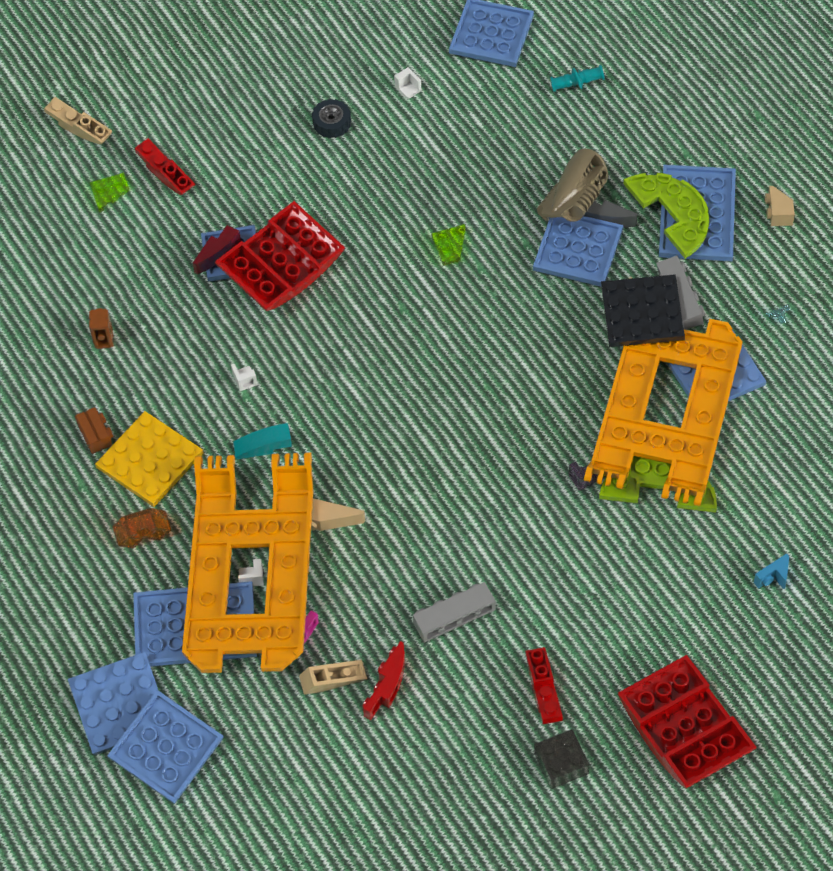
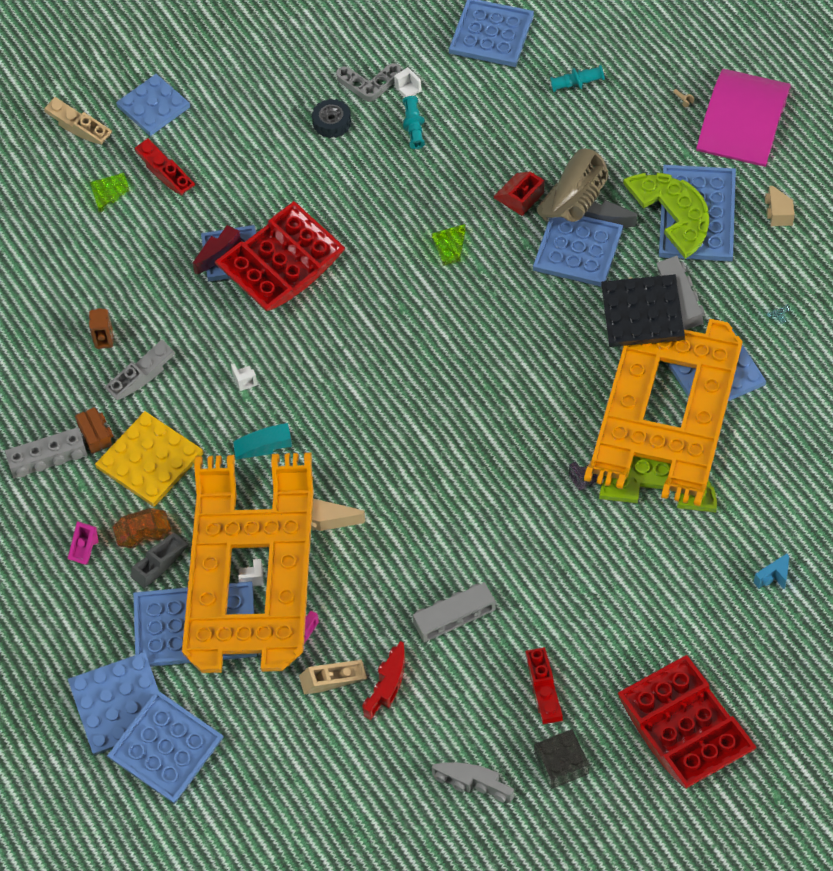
none -> light grey brick [4,427,87,478]
none -> dark pink slope [68,521,98,565]
none -> light grey slope [105,339,176,400]
none -> medium blue plate [116,74,190,136]
none -> dark grey slope [130,533,188,588]
none -> light grey beam [336,63,401,102]
none -> teal piece [402,96,425,149]
none -> light grey slope [432,762,514,803]
none -> red slope [494,171,545,216]
none -> tan hand [673,89,694,107]
none -> dark pink slope [696,69,791,167]

